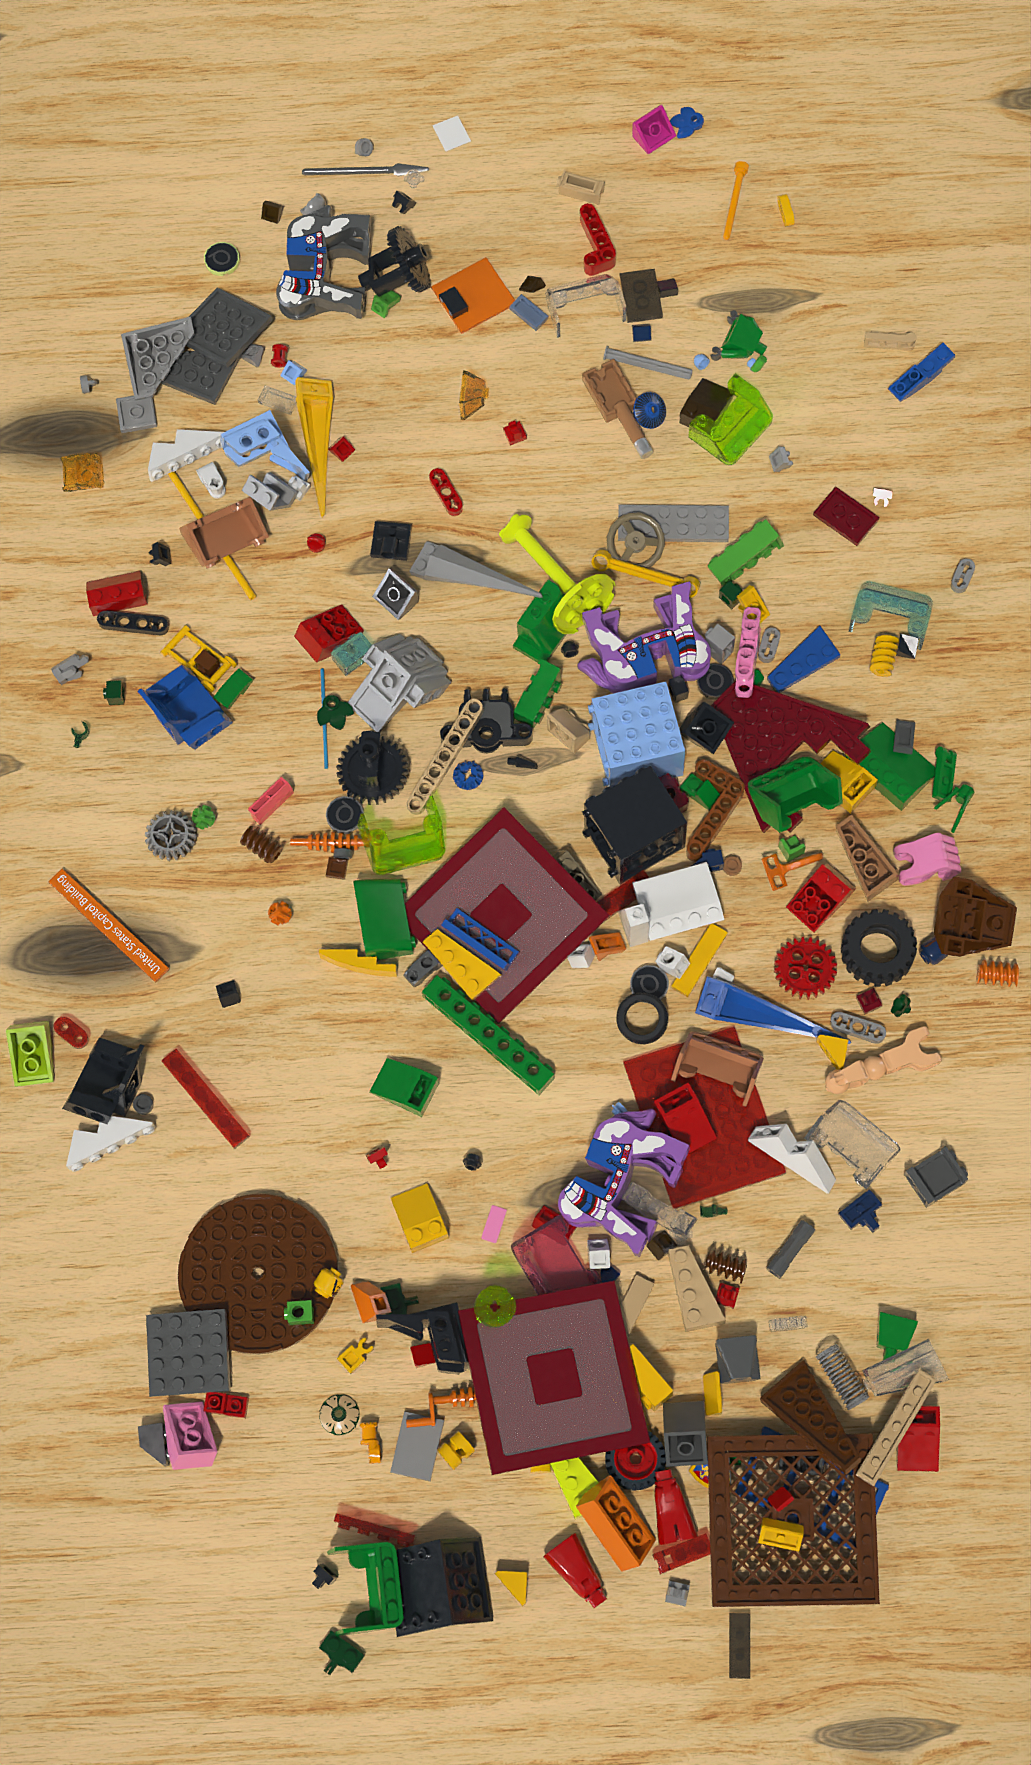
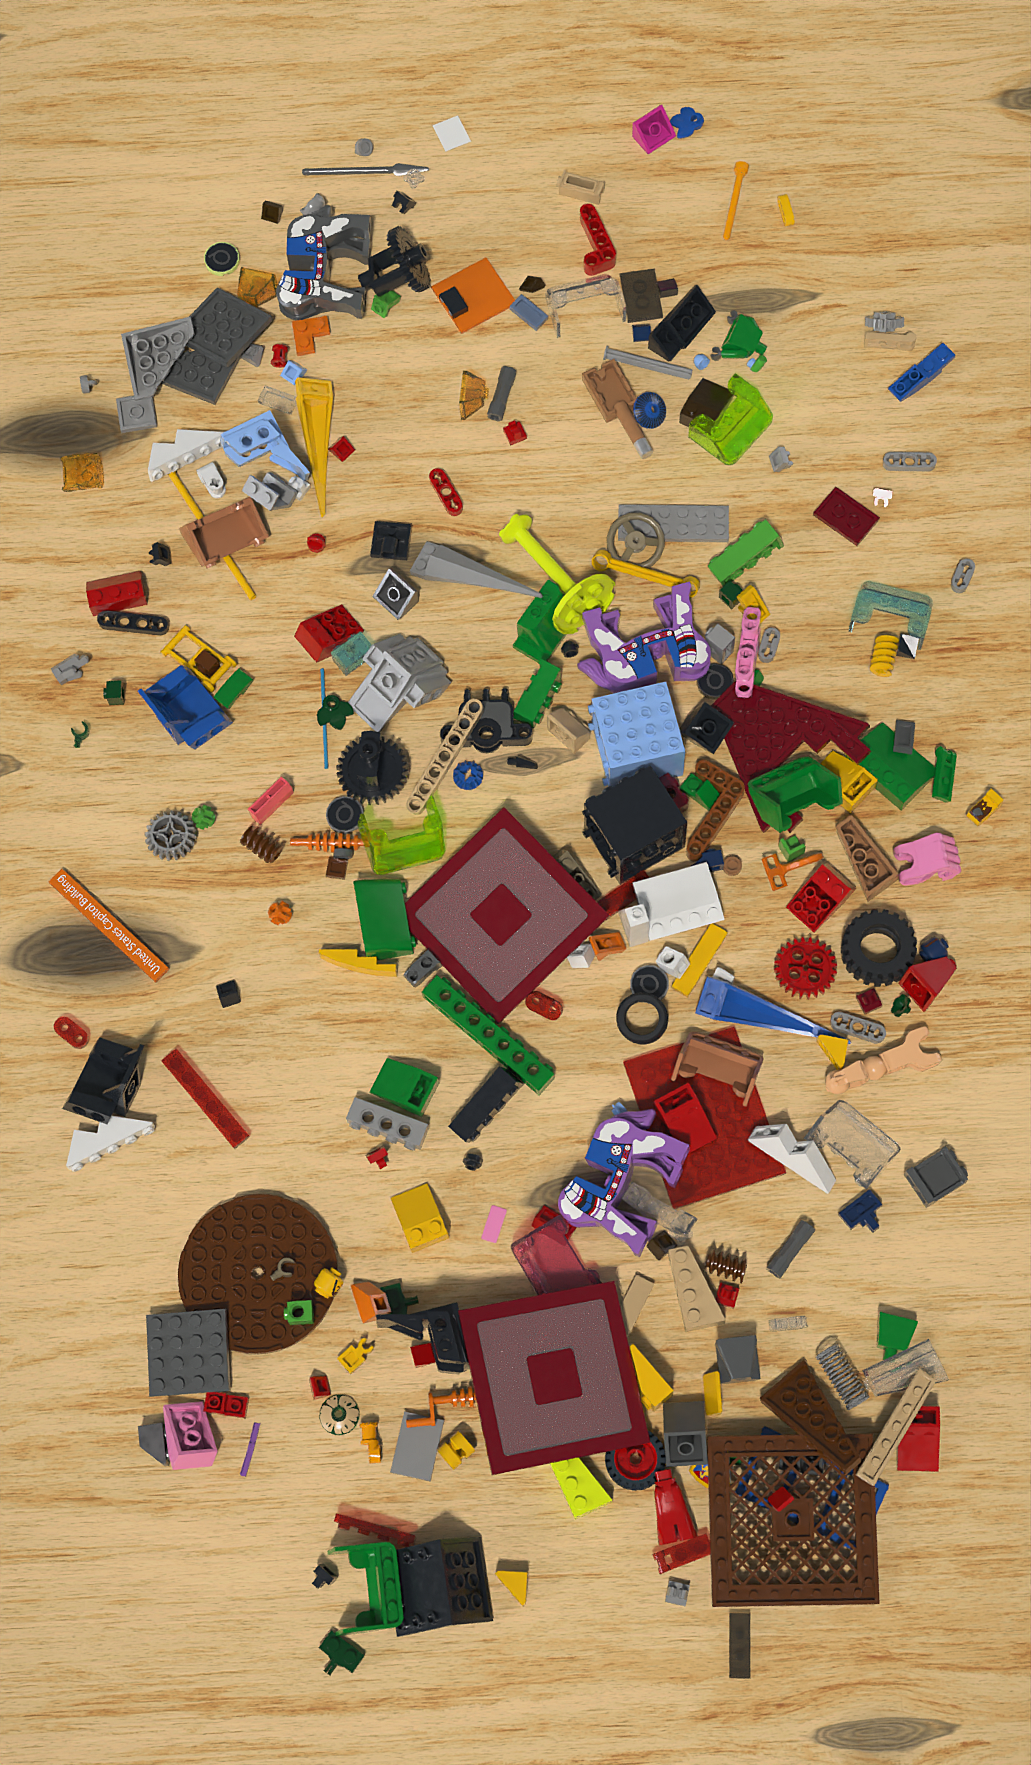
lime slope [6,1020,54,1087] -> none
dark grey tile [133,1094,153,1115] -> none
yellow wing [423,929,502,1000] -> none
blue fence [441,908,520,971] -> none
clear neon green plate [474,1285,516,1328] -> none
yellow tile [530,1464,551,1473] -> none
red piece [543,1533,607,1608] -> none
orange slope [576,1475,656,1572] -> none
white brick [587,1239,610,1269] -> none
clear blue tile [600,1265,620,1283] -> none
black slope [668,676,689,703] -> none
clear green piece [700,1204,728,1218] -> none
yellow slope [758,1518,804,1552] -> none
blue wing [767,626,840,693] -> none
green plant [934,784,975,833] -> none
reddish brown wedge [934,876,1017,957] -> none
orange piece [977,960,1019,987] -> none
none -> clear yellow slope [237,267,278,307]
none -> medium lavender piece [240,1422,260,1477]
none -> dark tan piece [270,1258,295,1281]
none -> orange plate [292,316,330,356]
none -> red slope [309,1375,331,1400]
none -> light grey brick [346,1097,429,1151]
none -> black wedge [448,1066,524,1143]
none -> dark grey axle [487,366,516,421]
none -> clear red plate [525,991,563,1020]
none -> black slope [648,285,716,362]
none -> light grey gear [865,311,904,332]
none -> light grey beam [883,452,937,472]
none -> red slope [898,957,957,1012]
none -> yellow leg [966,788,1004,826]

